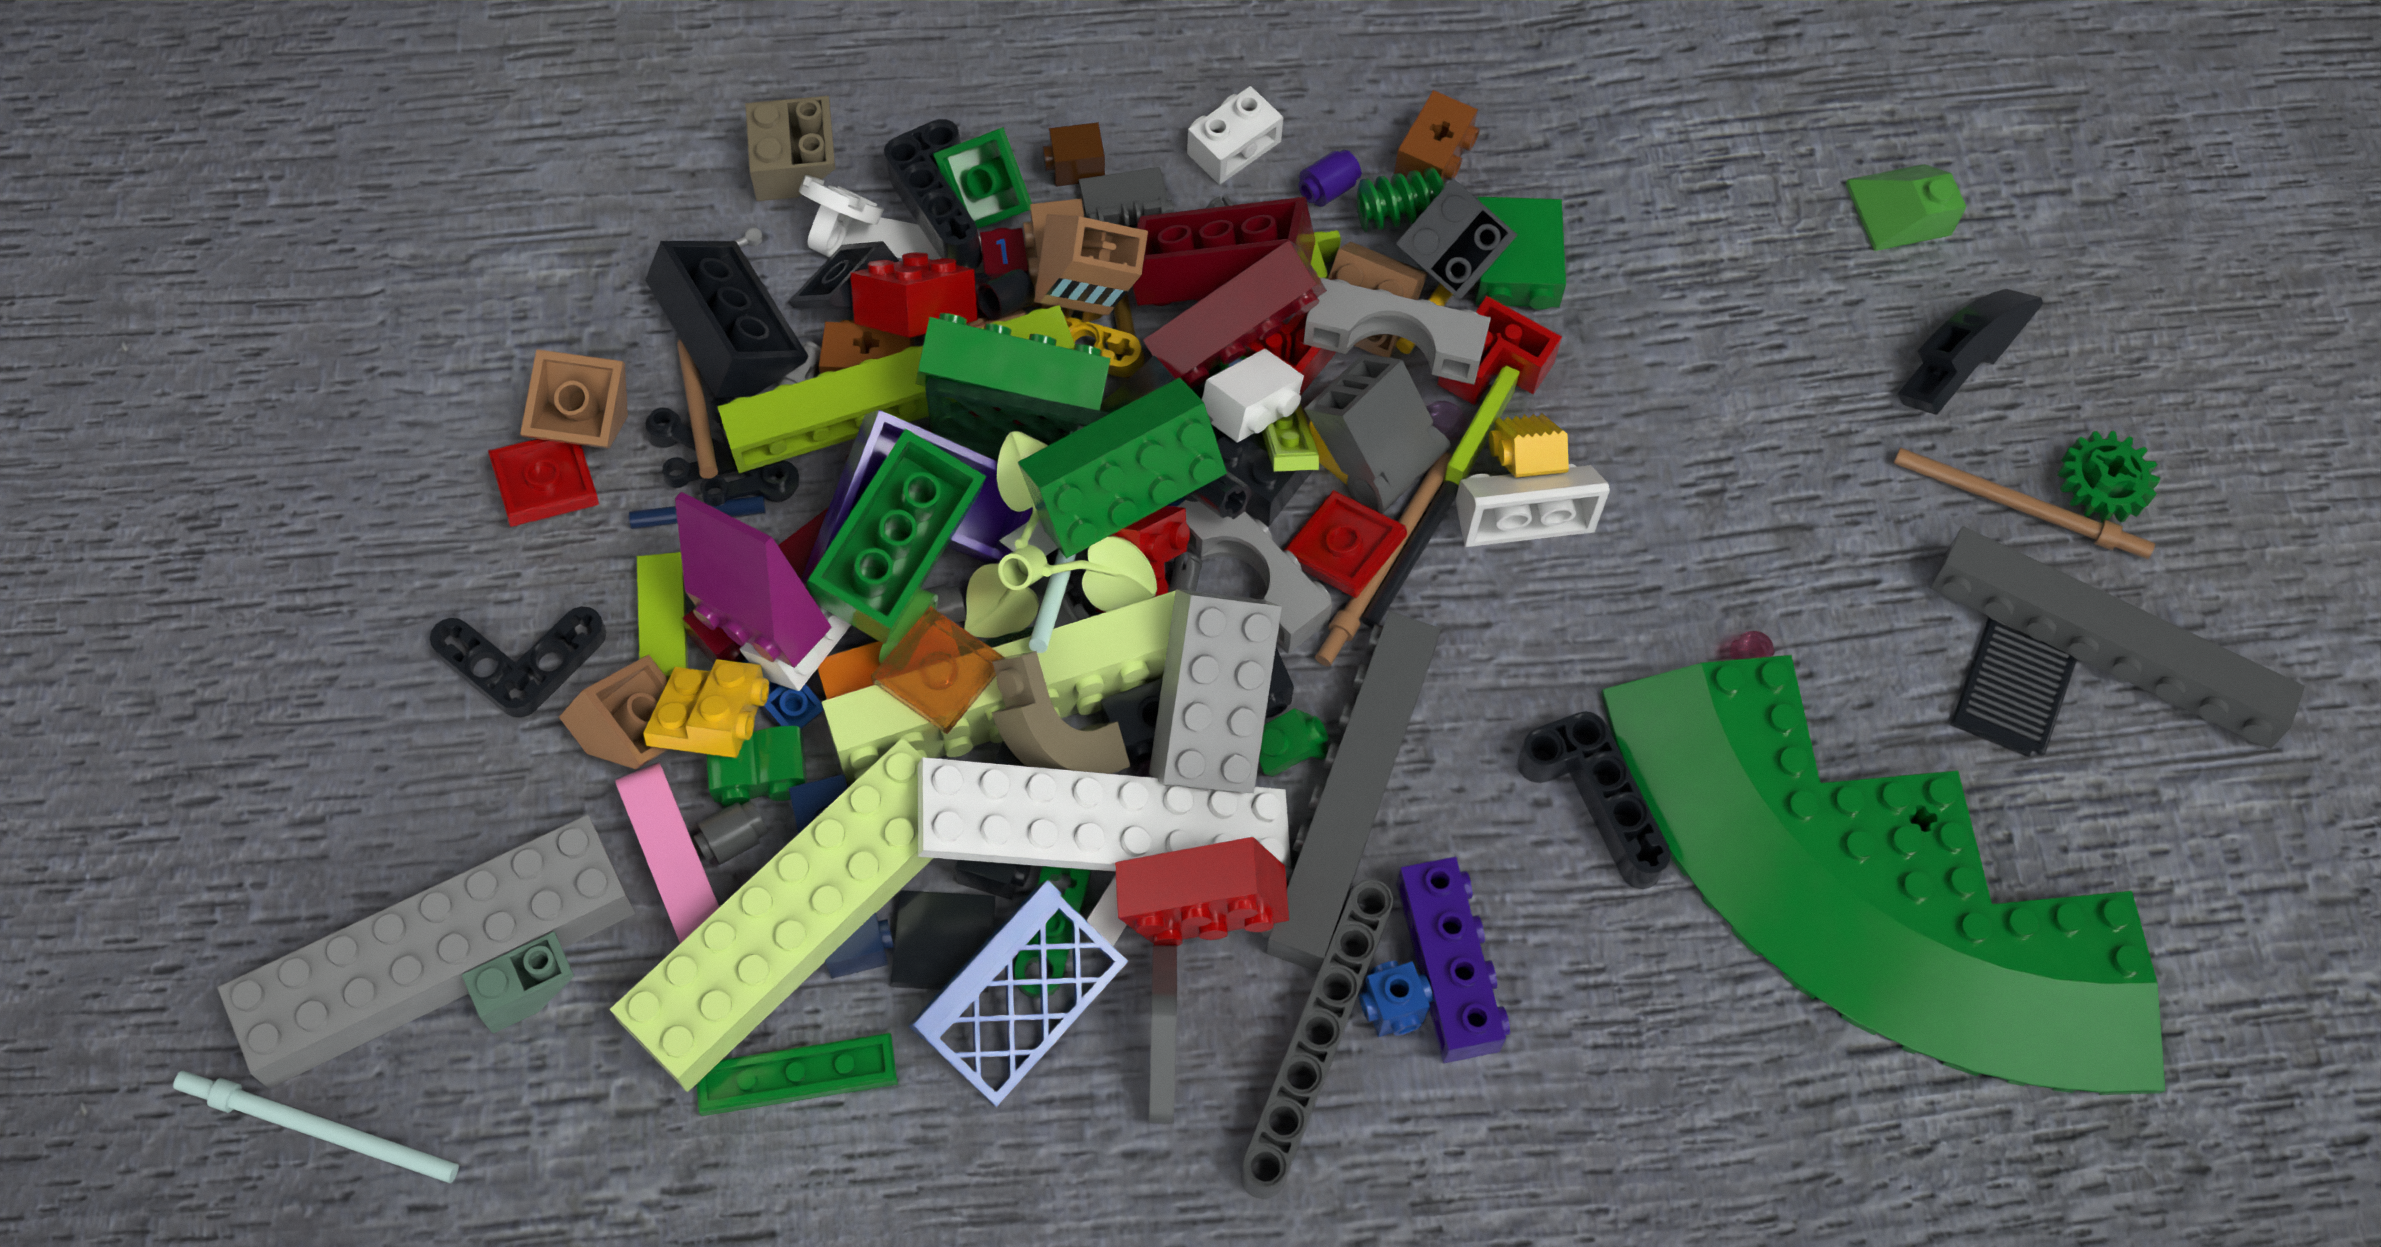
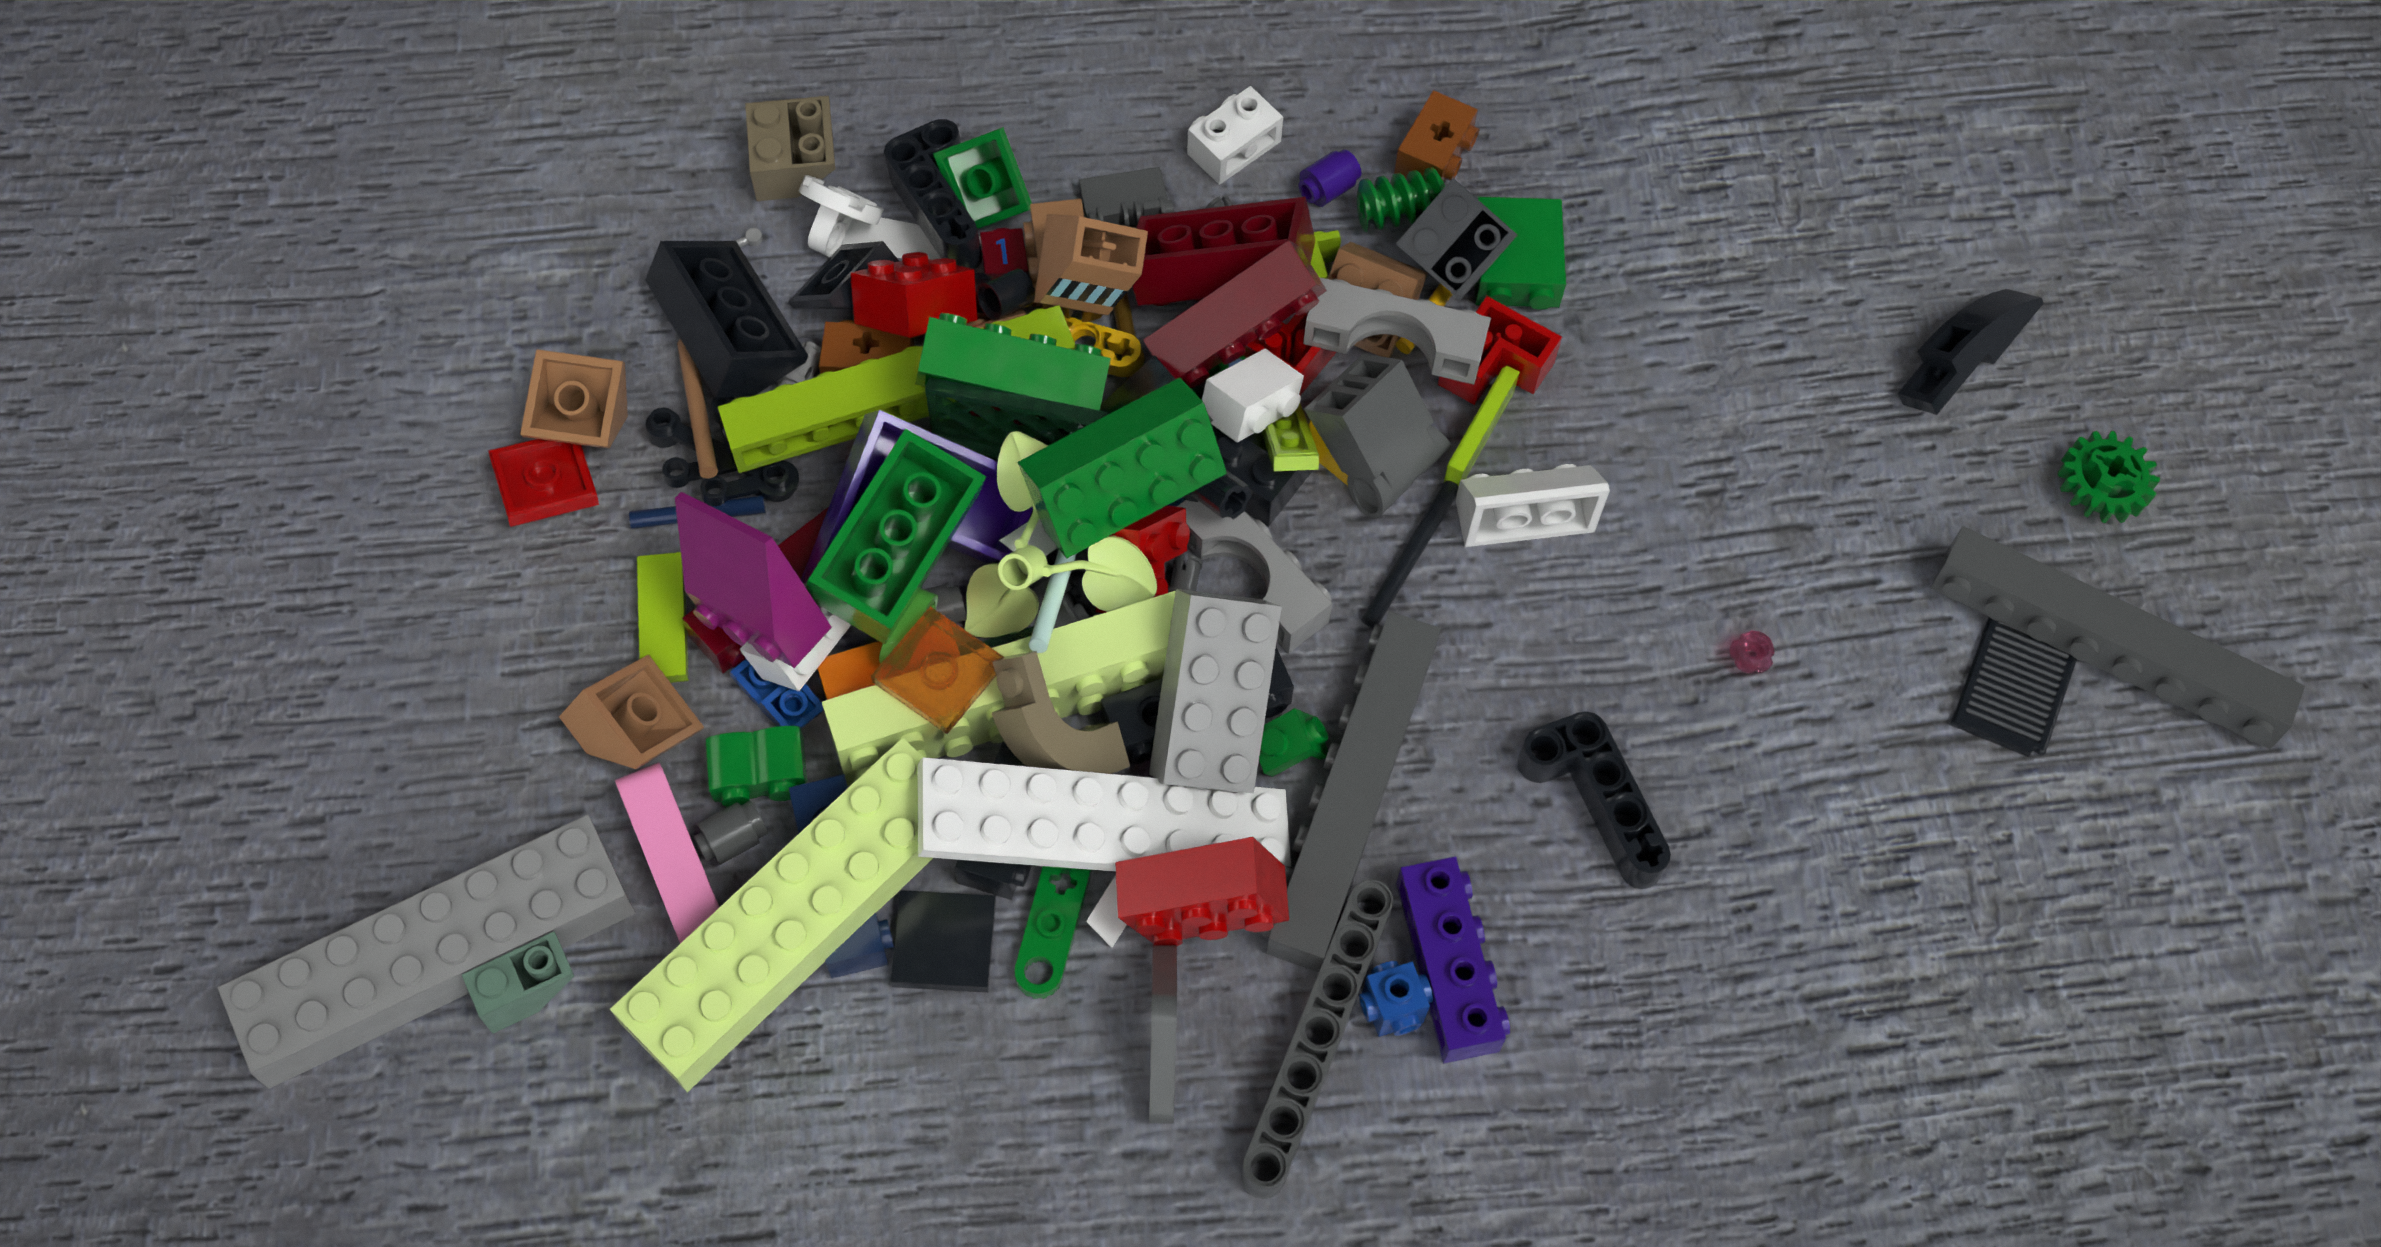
light aqua bar [173,1070,459,1183] -> none
black beam [430,606,606,718] -> none
yellow plate [643,659,769,758] -> none
green tile [696,1033,898,1116] -> none
fence [907,880,1128,1107] -> none
reddish brown brick [1043,122,1105,187] -> none
red tile [1283,490,1407,598] -> none
medium nougat bar [1315,452,1452,667] -> none
clear purple plate [1426,401,1465,441] -> none
yellow brick [1489,413,1569,478] -> none
green brick [1601,655,2166,1095] -> none
bright green slope [1846,164,1967,251] -> none
medium nougat bar [1893,447,2155,559] -> none

